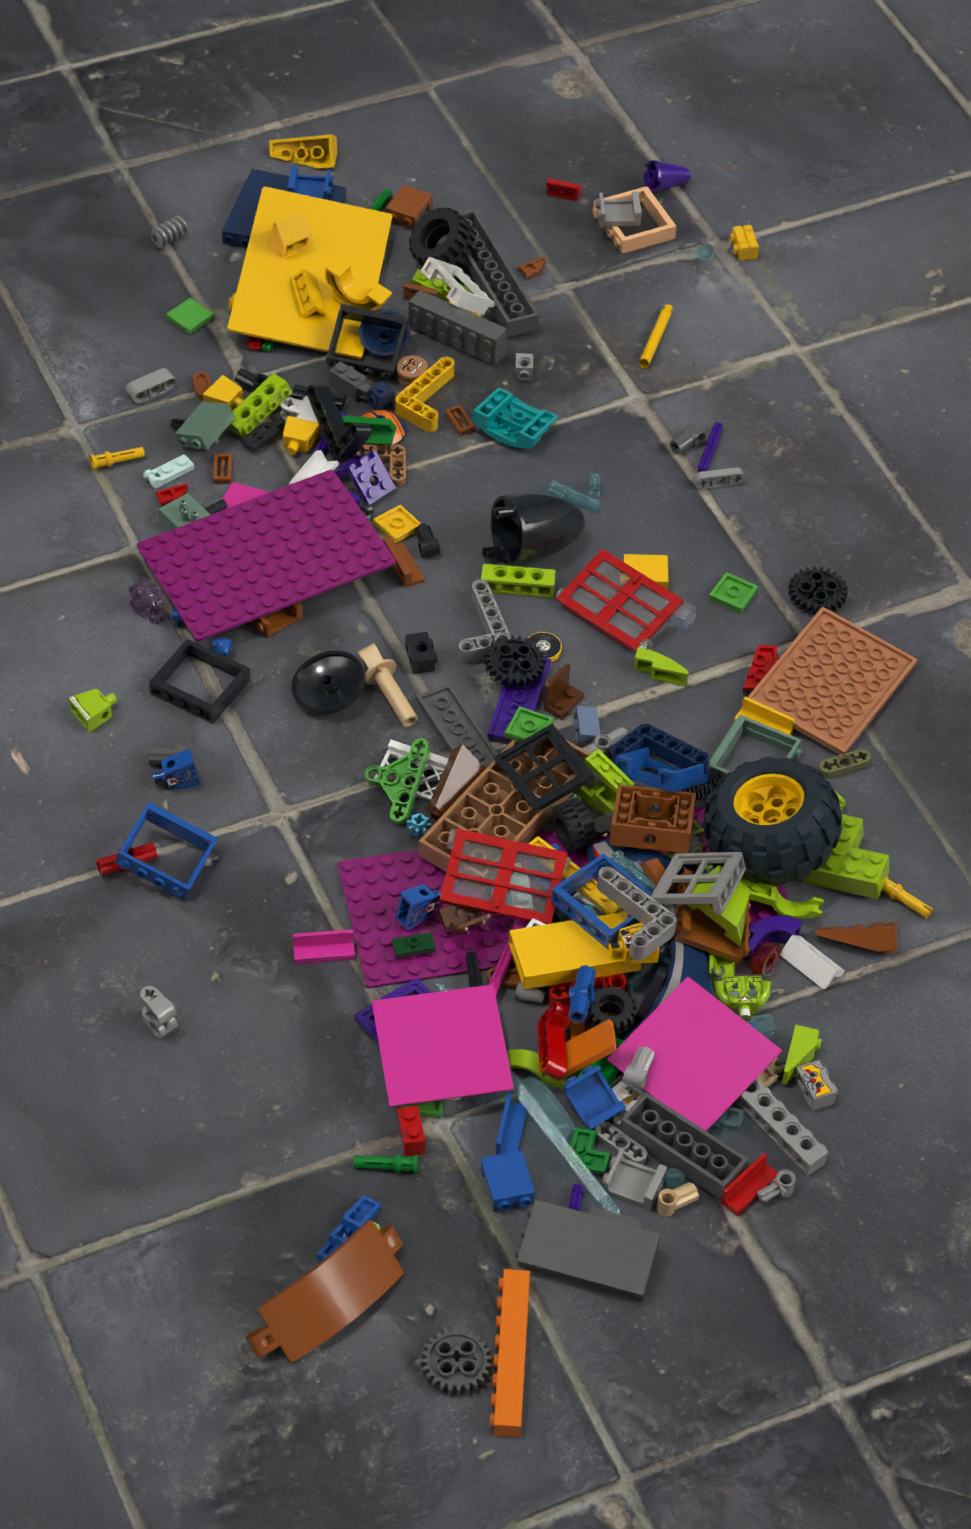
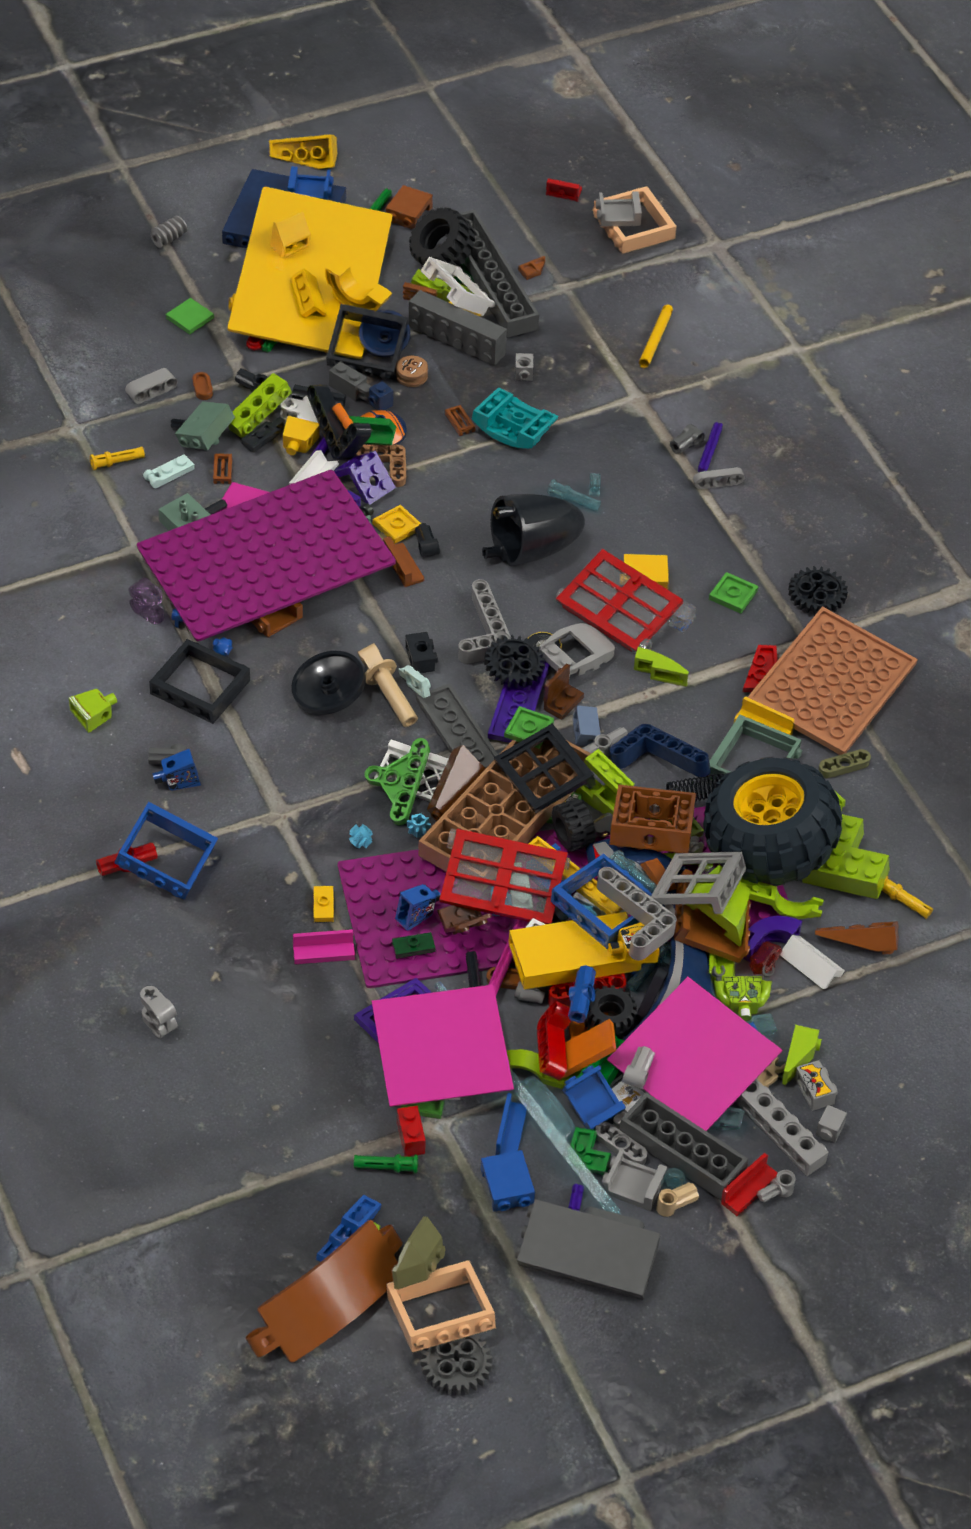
red tile [155,483,188,507] -> none
yellow torso [203,375,244,411] -> none
yellow beam [395,357,454,432] -> none
lime brick [481,564,556,598] -> none
orange brick [490,1269,530,1437] -> none
blue hinge [615,747,709,792] -> none
dark purple cone [643,160,691,193] -> none
clear light blue plate [698,243,714,259] -> none
yellow brick [729,225,759,261] -> none
none -> yellow plate [314,886,334,922]
none -> orange piece [332,403,353,430]
none -> medium azure gear [349,824,373,848]
none -> light nougat window [387,1260,496,1352]
none -> olive wedge [392,1216,445,1289]
none -> light aqua hinge [398,665,431,698]
none -> light grey slope [539,623,615,678]
none -> light grey brick [816,1105,847,1143]

